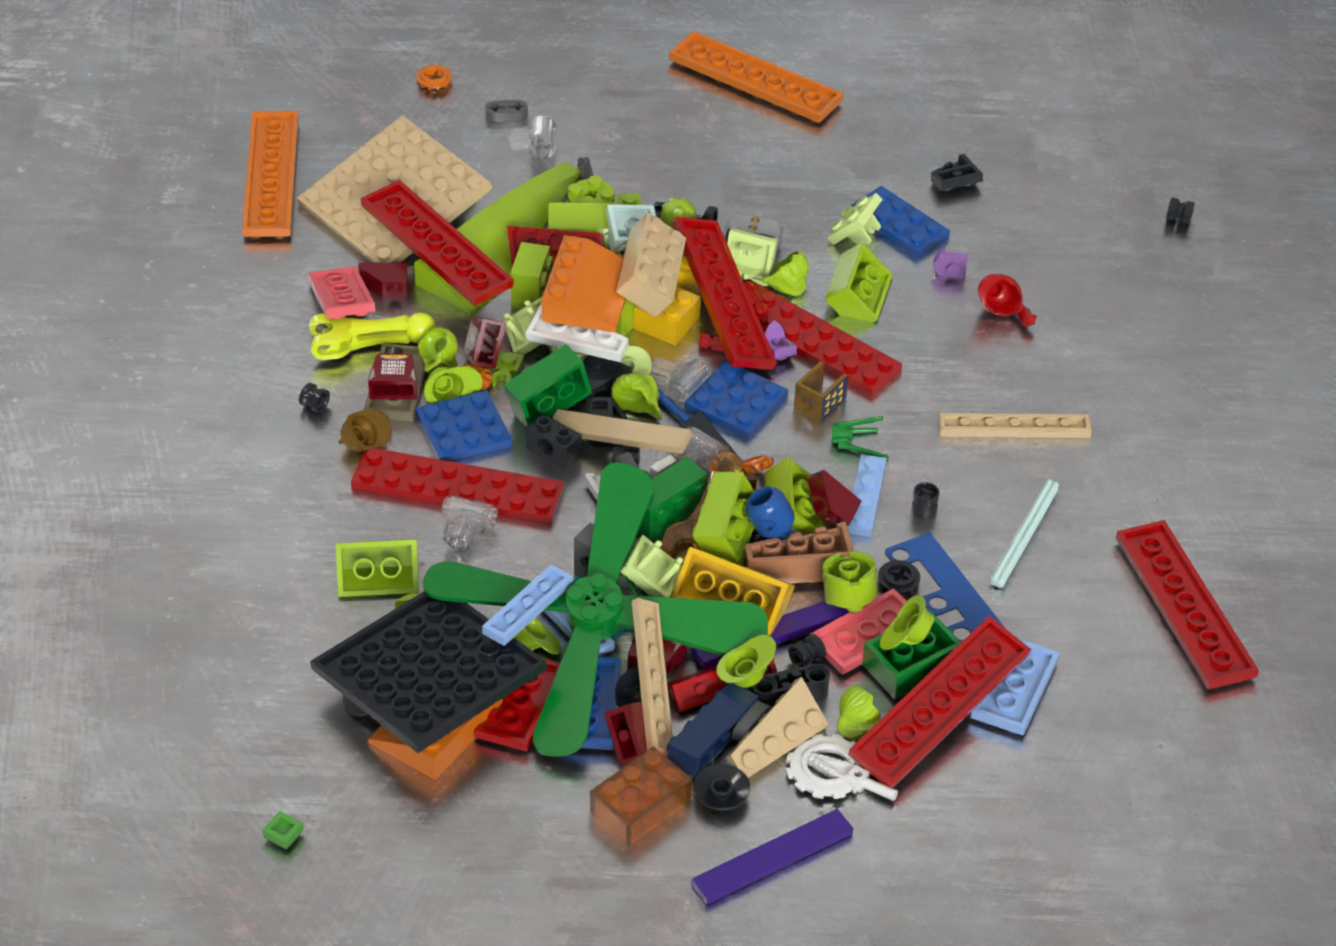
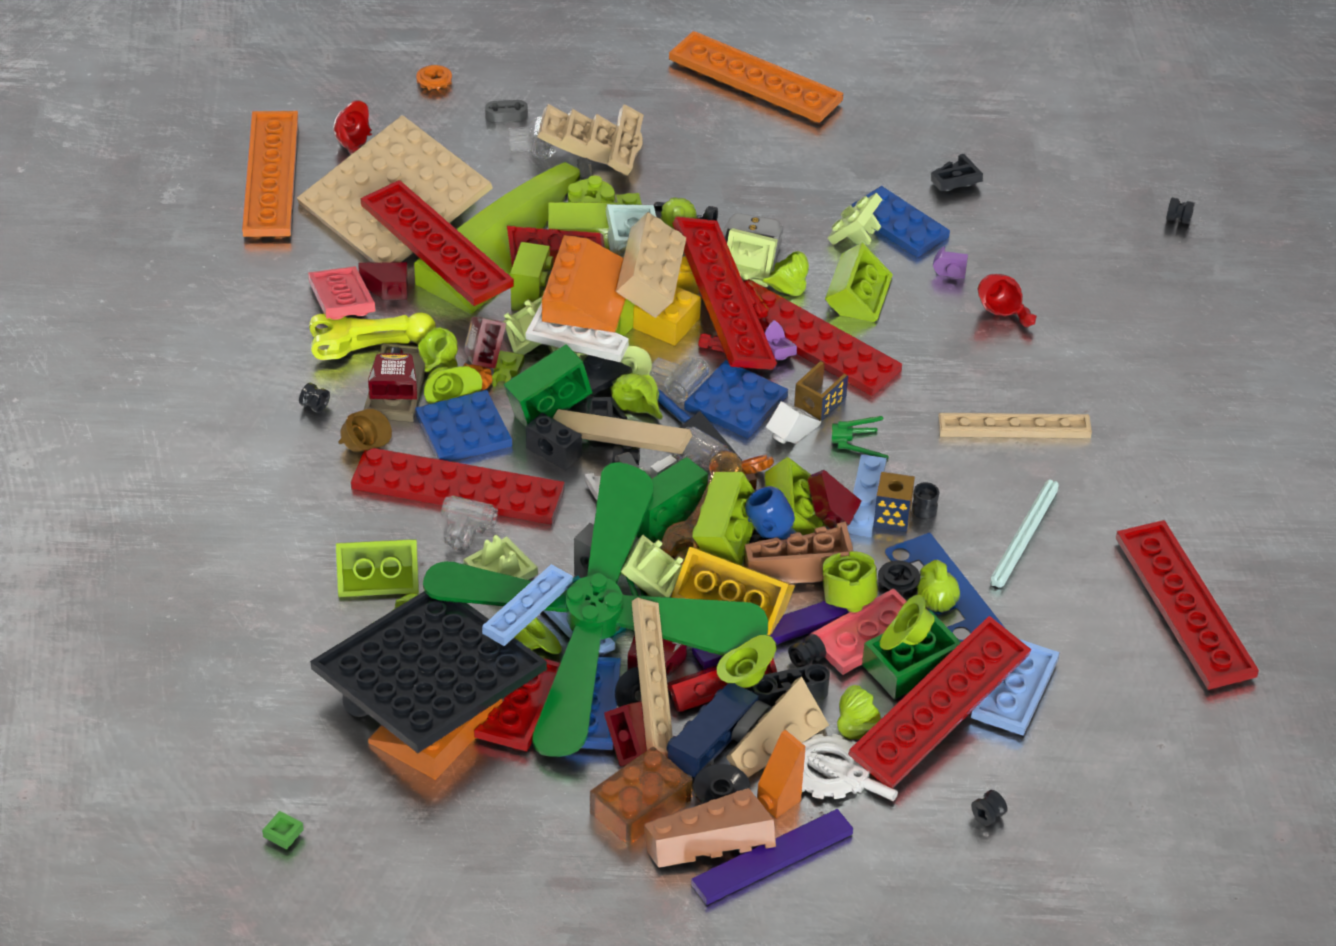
none -> red piece [333,100,372,155]
none -> yellowish green plate [463,535,538,580]
none -> tan slope [537,104,644,176]
none -> nougat wedge [644,788,776,868]
none -> orange slope [757,730,806,819]
none -> white slope [766,401,821,444]
none -> piece [874,472,915,532]
none -> lime hair [917,560,960,613]
none -> black wheel [971,790,1008,826]

